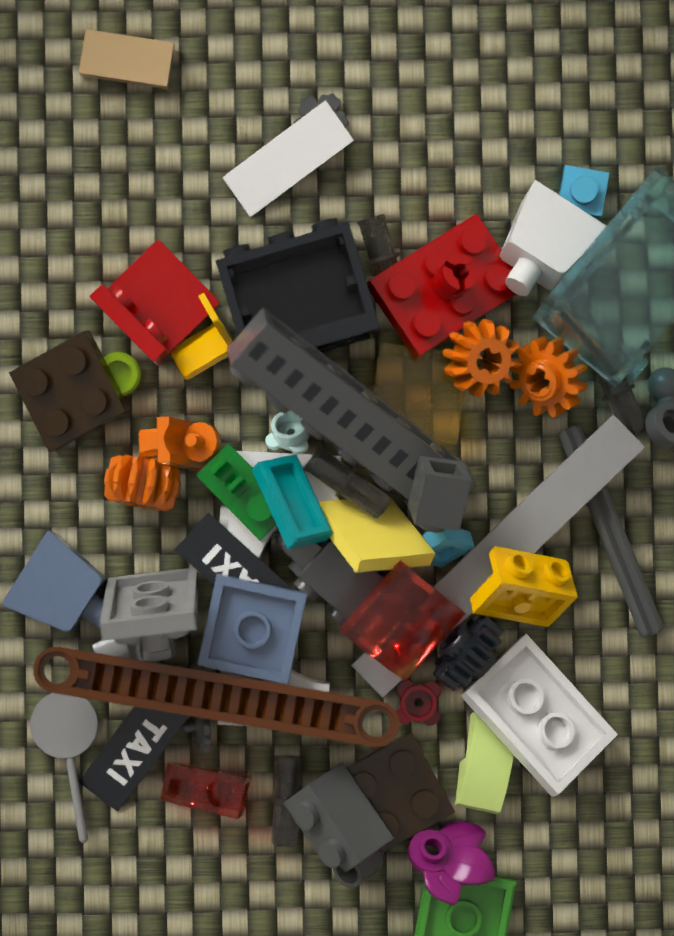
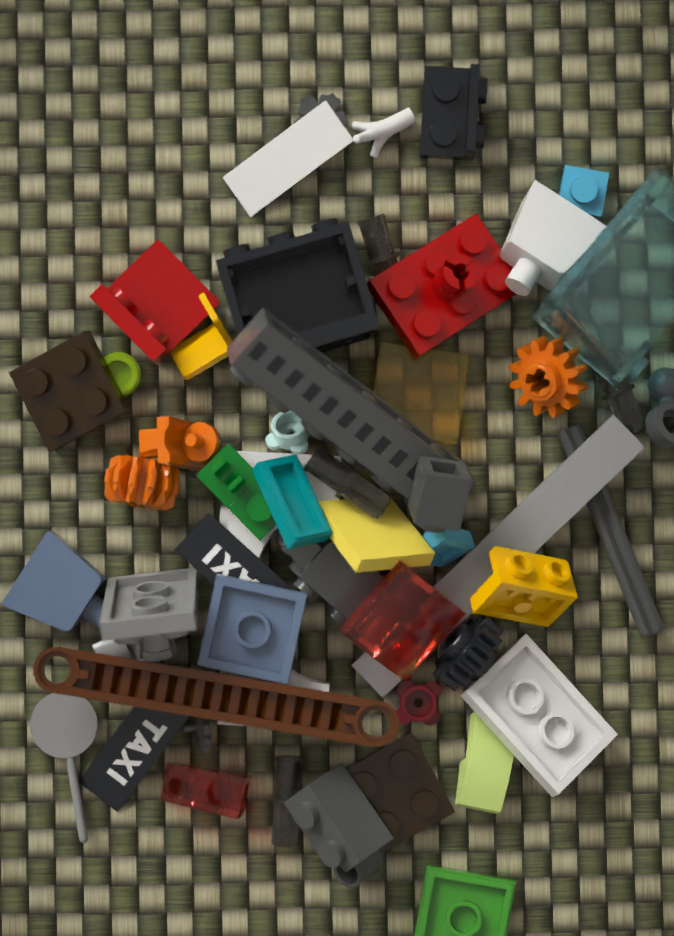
tan tile [79,29,175,90] -> none
magenta plate [408,821,496,906] -> none
orange gear [442,319,521,397] -> none
none -> white bar [351,108,416,158]
none -> black bracket [419,63,488,161]

